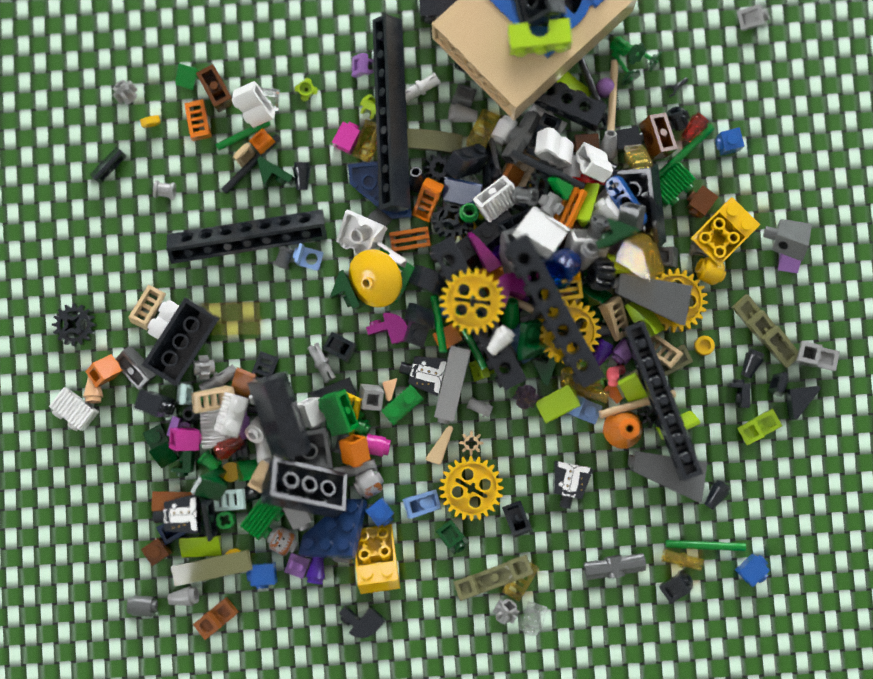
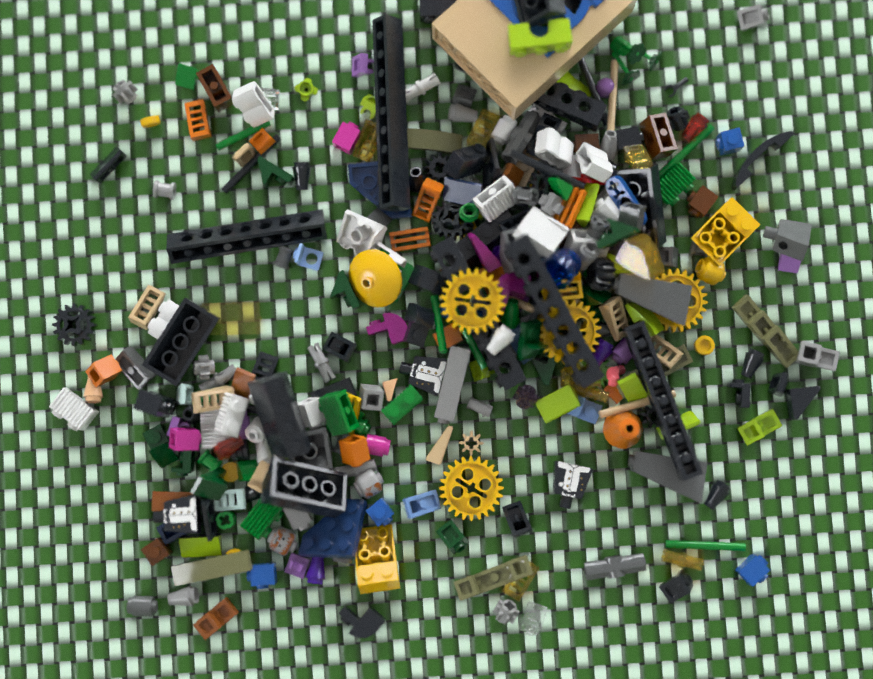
none -> black slope [731,131,794,191]

